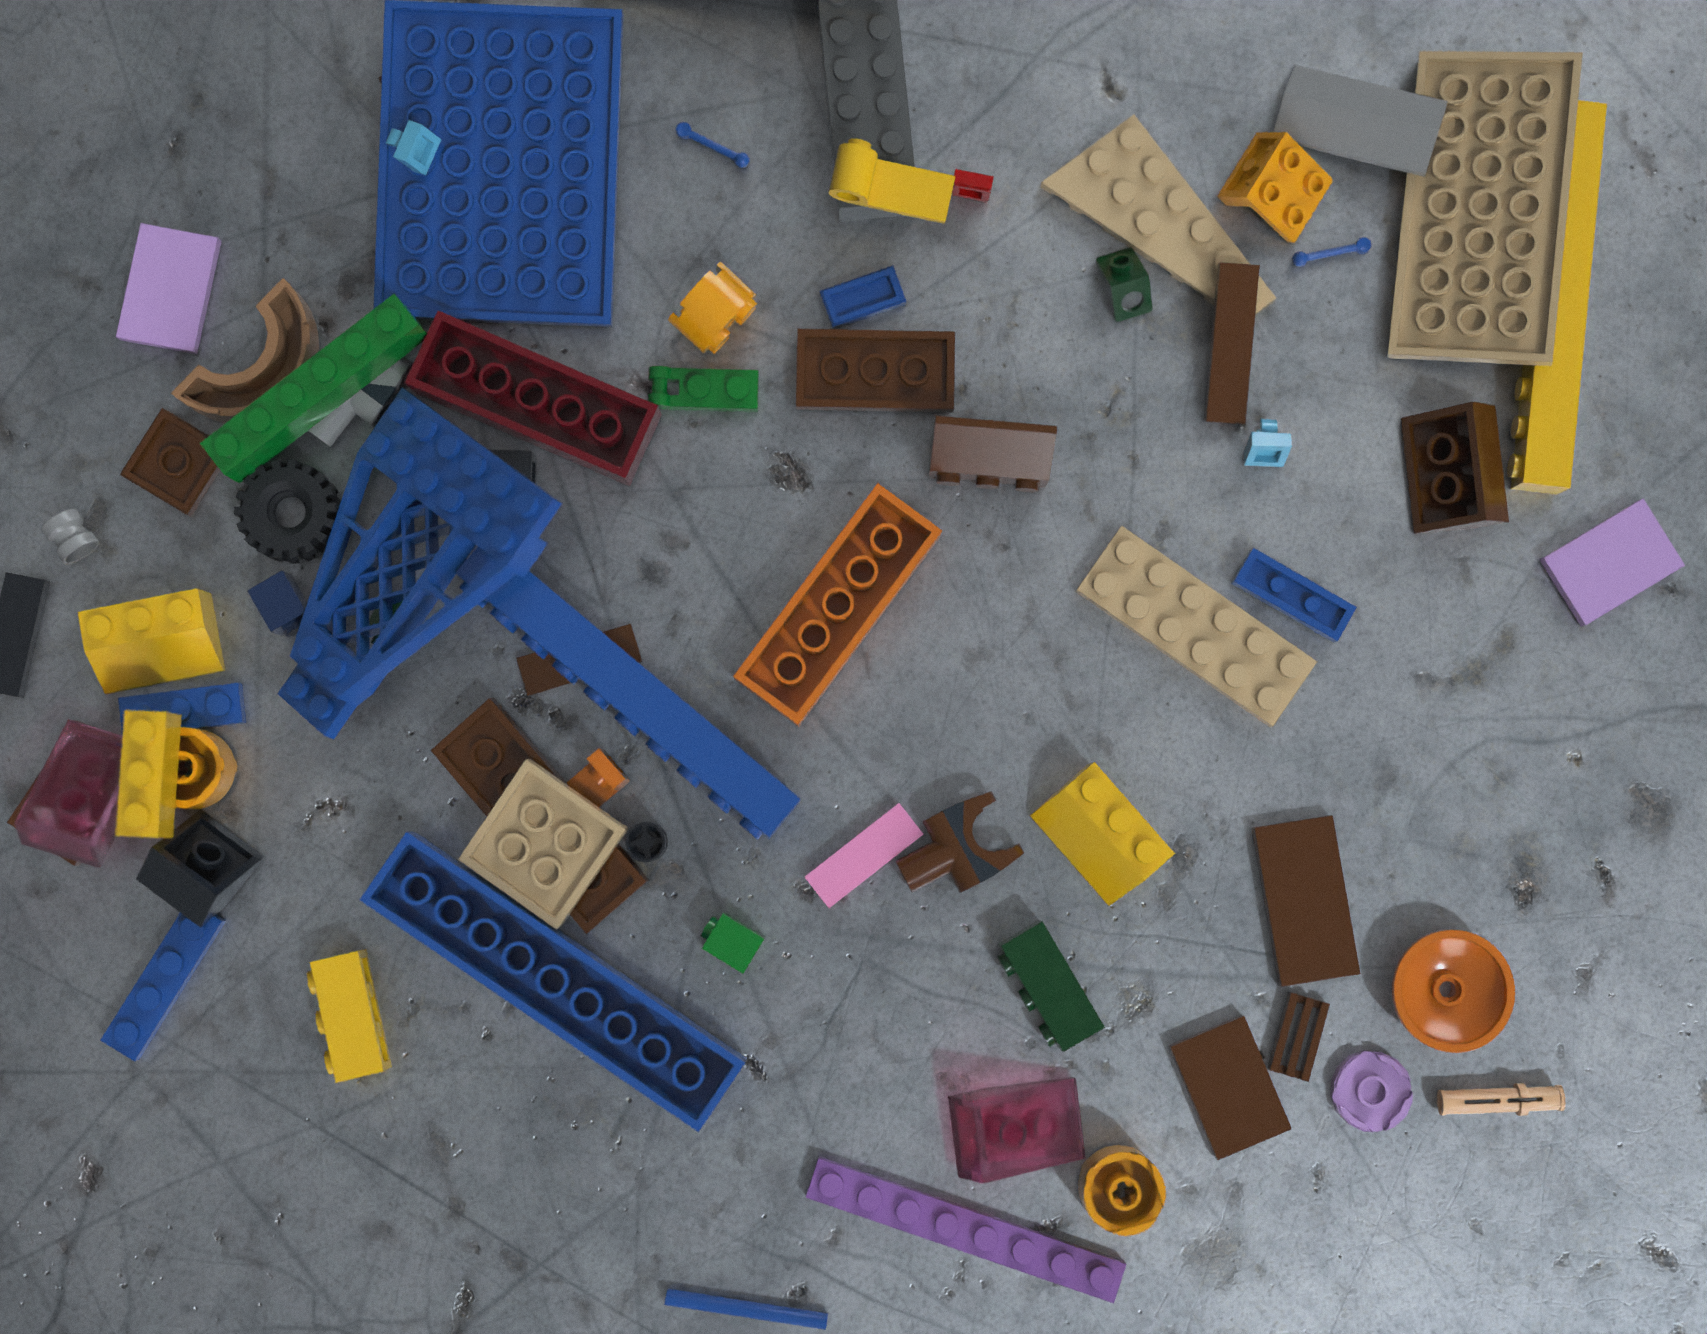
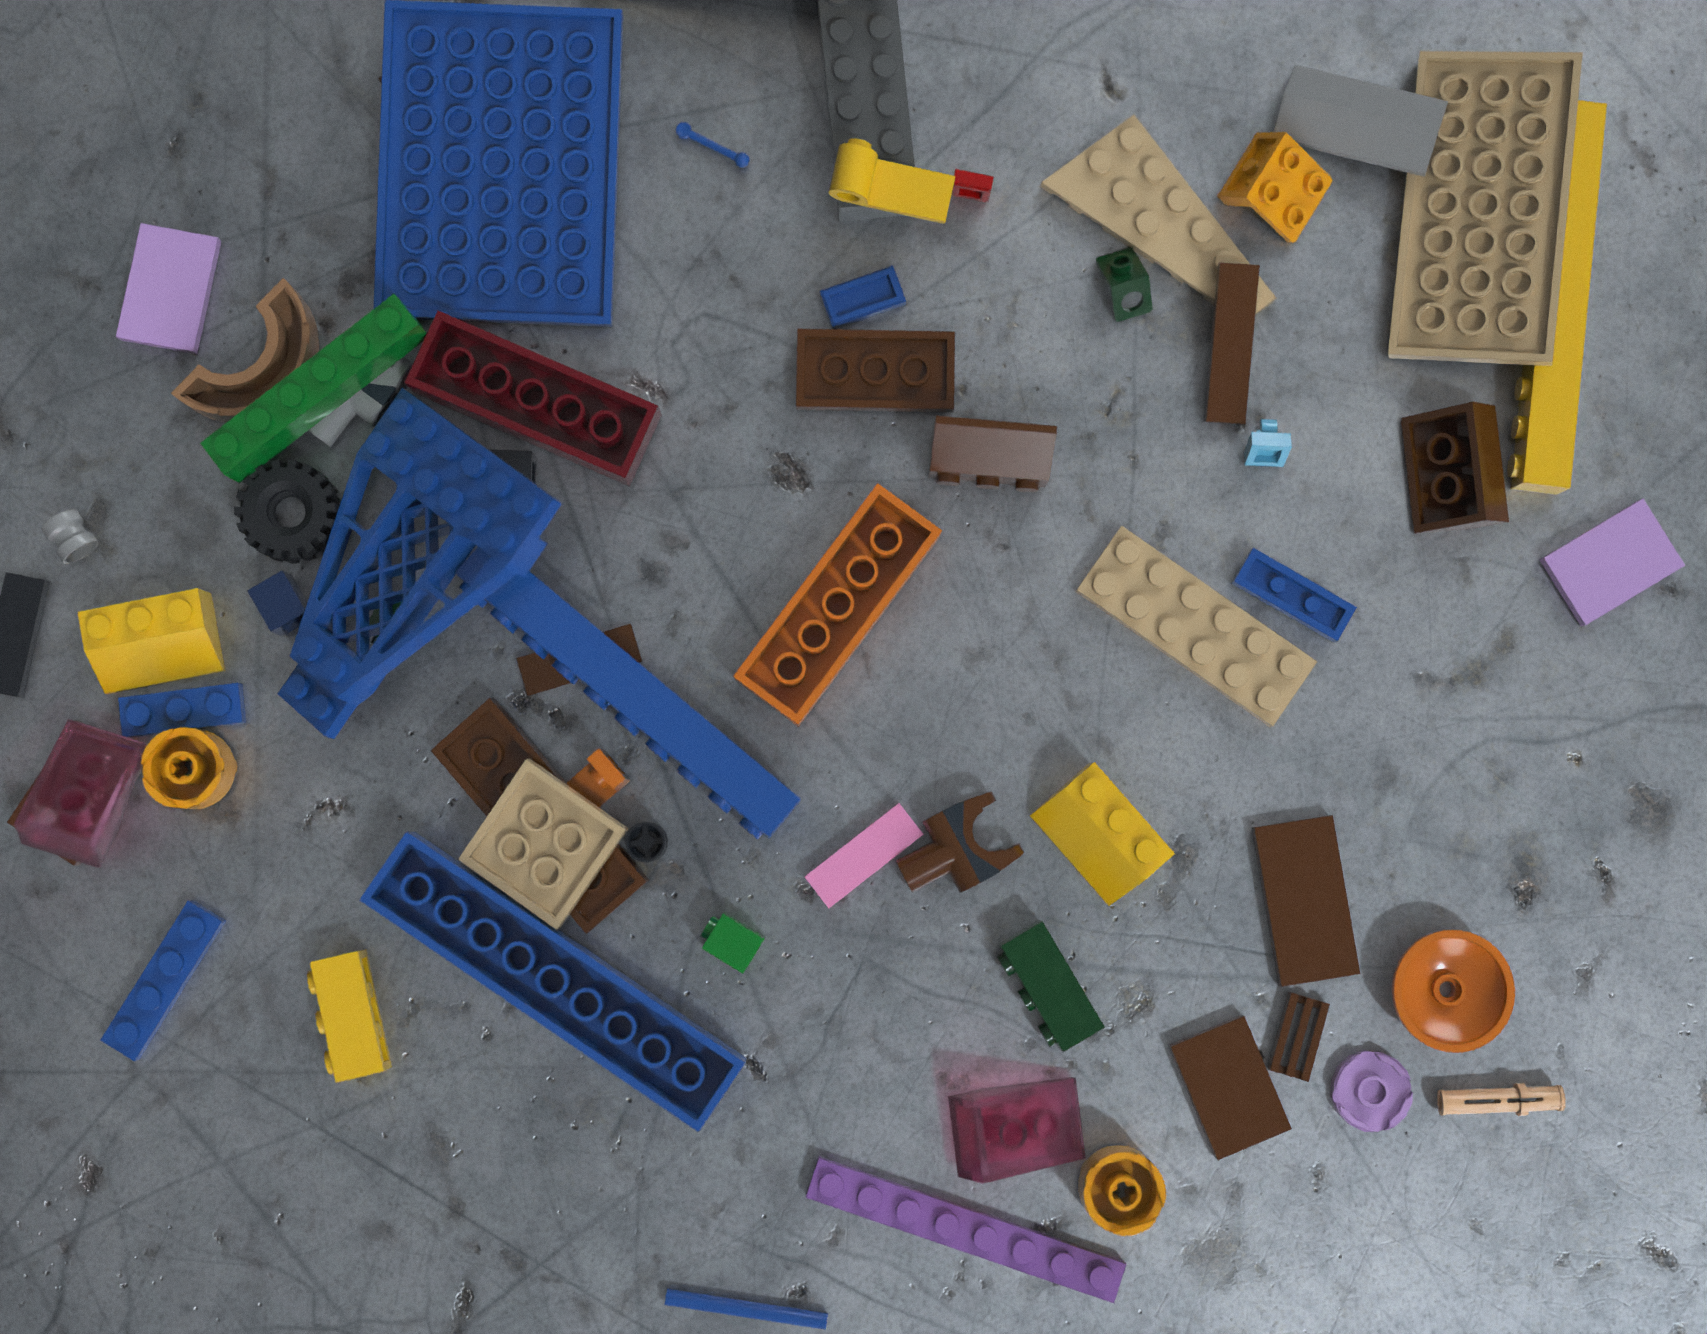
yellow brick [116,710,182,838] -> none
reddish brown tile [120,408,220,517] -> none
black slope [136,809,264,928] -> none
medium azure tile [386,120,441,176] -> none
green plate [647,366,759,412] -> none
light orange brick [668,262,758,355] -> none
blue hinge [1292,237,1372,267] -> none

